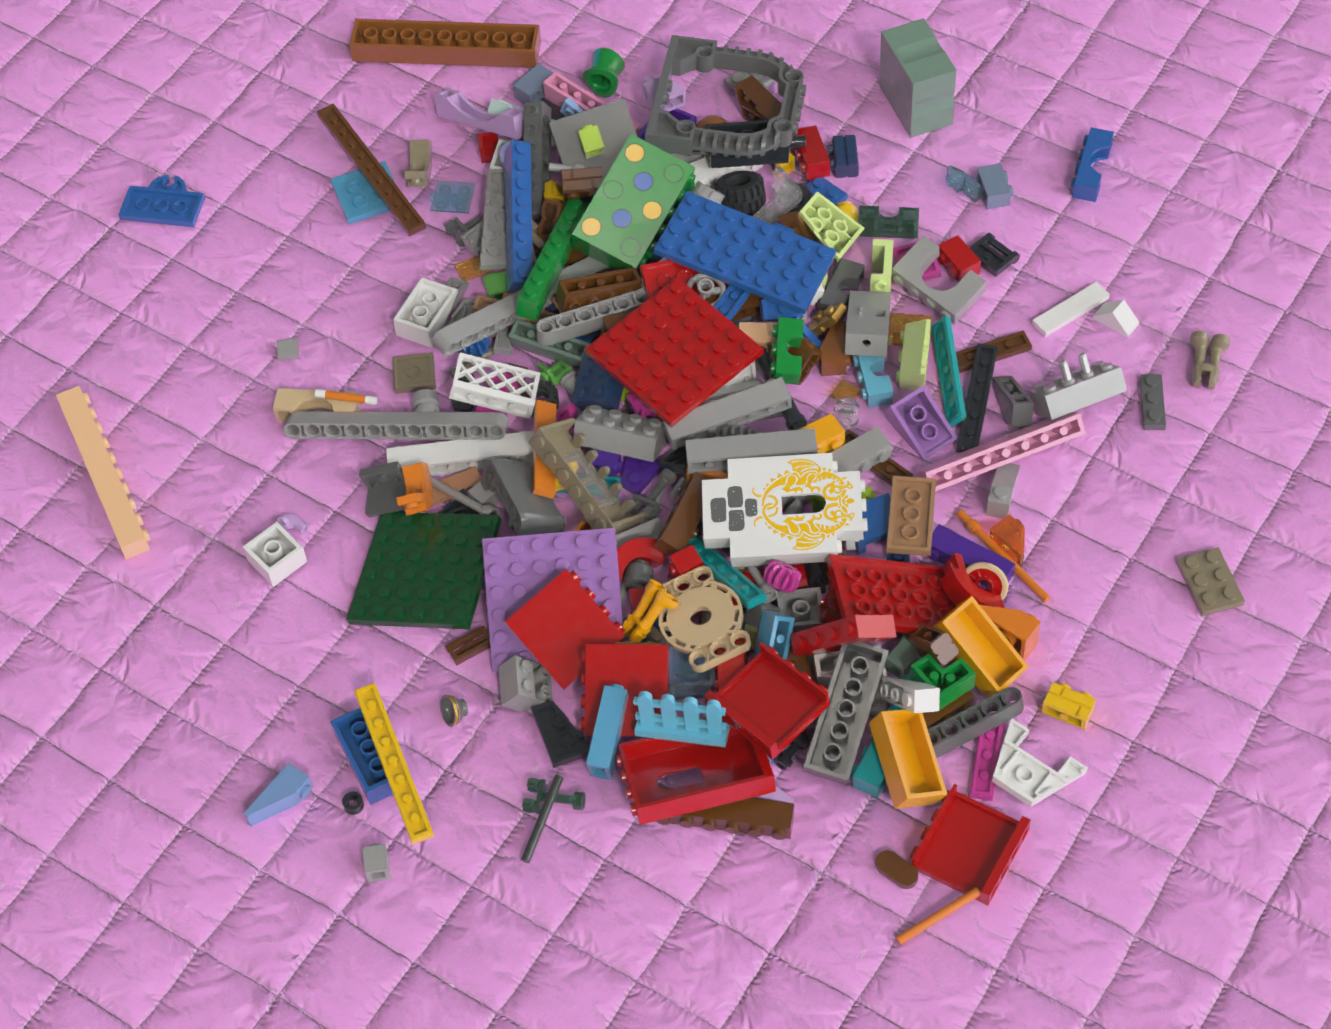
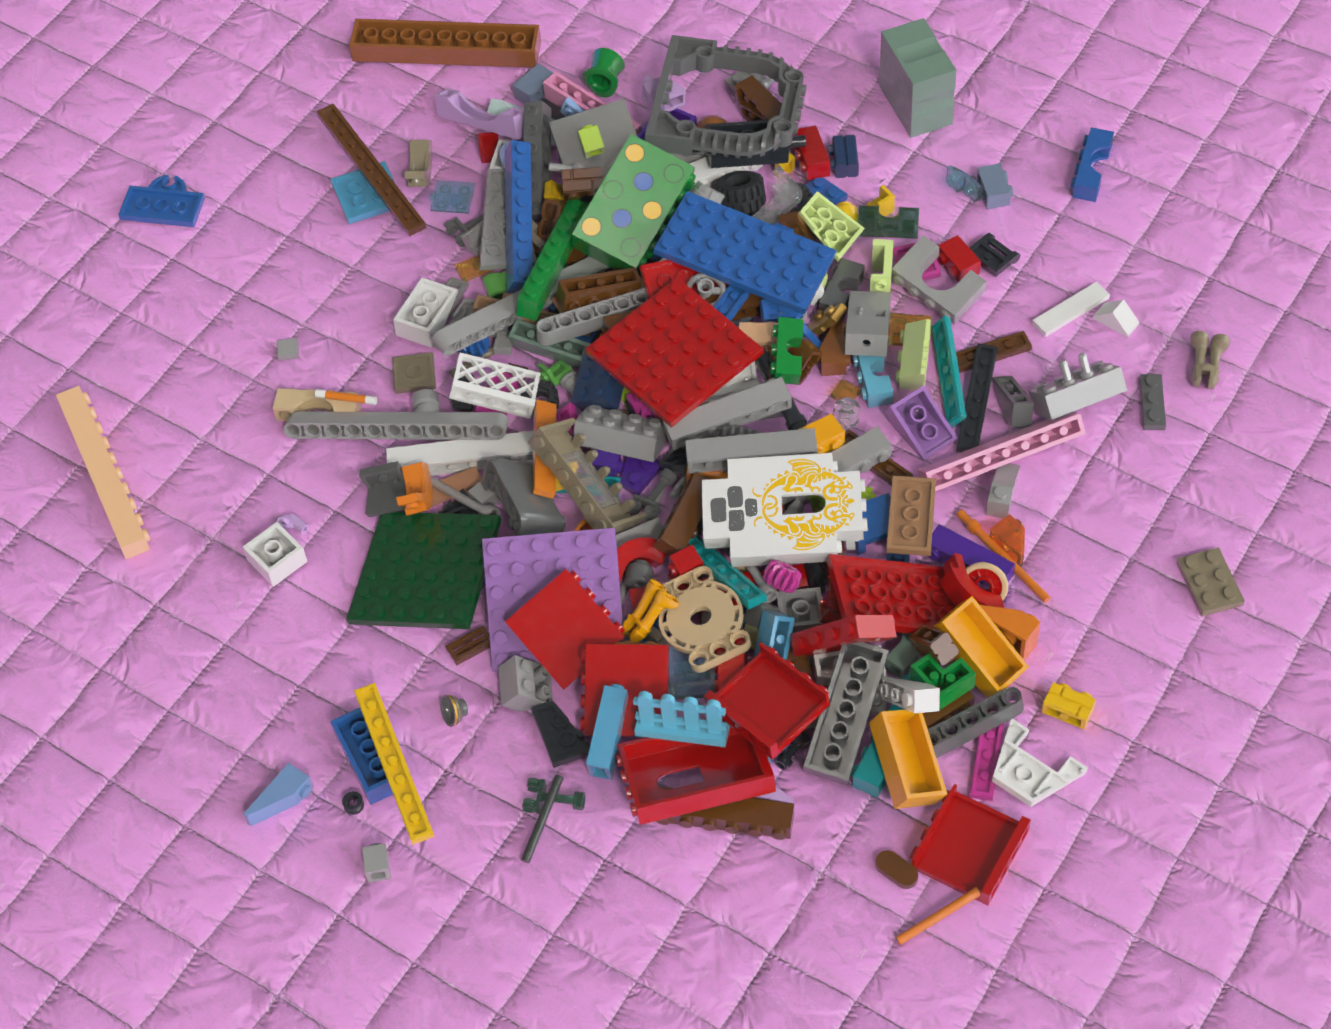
none -> yellow panel [866,185,895,221]

